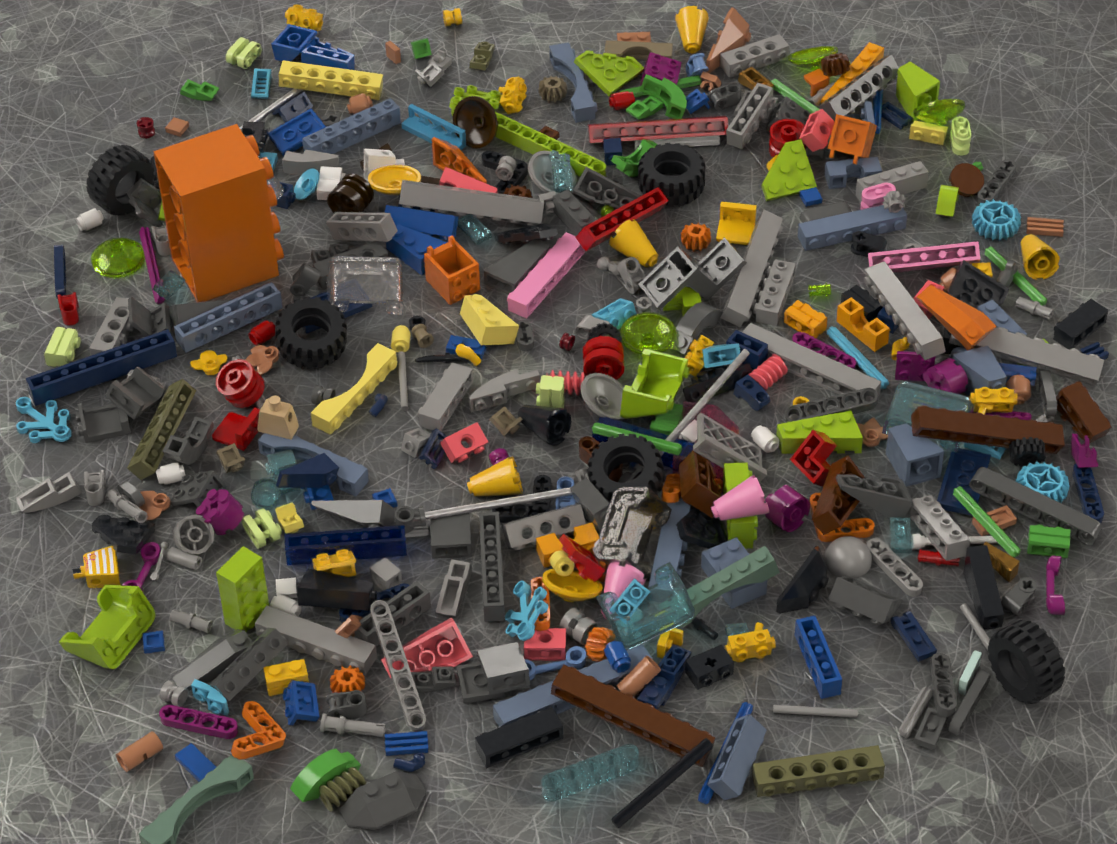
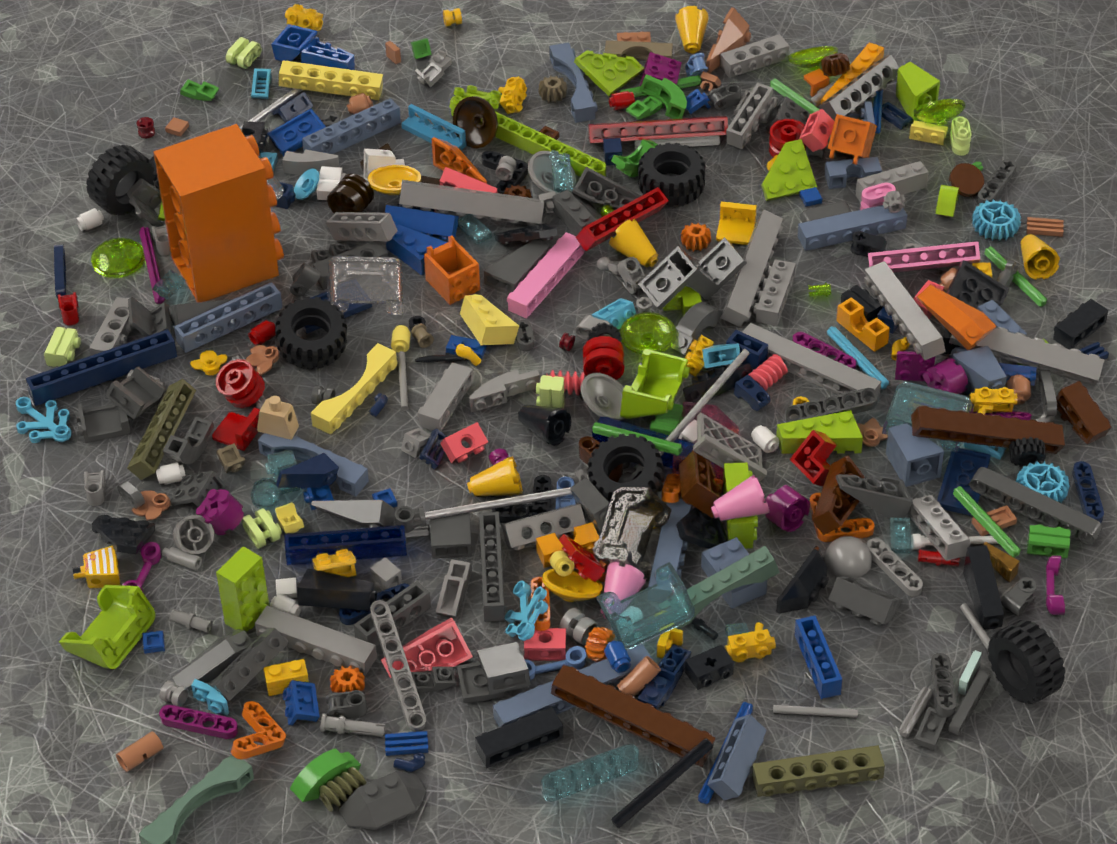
light grey slope [16,472,82,513] -> none
light grey pin [106,489,148,523] -> none
light grey hinge [150,541,168,581] -> none
blue tile [175,743,216,782] -> none
nougat slope [335,615,363,638] -> none
olive slope [469,41,495,71] -> none
dark tan bracket [489,406,523,437] -> none
medium azure slope [609,579,650,623] -> none
pearl gold slope [738,67,774,90] -> none
light orange brick [784,300,828,338] -> none
dark blue plate [890,611,937,662] -> none
light grey pin [1015,296,1054,320] -> none
magenta hinge [1071,434,1098,467] -> none

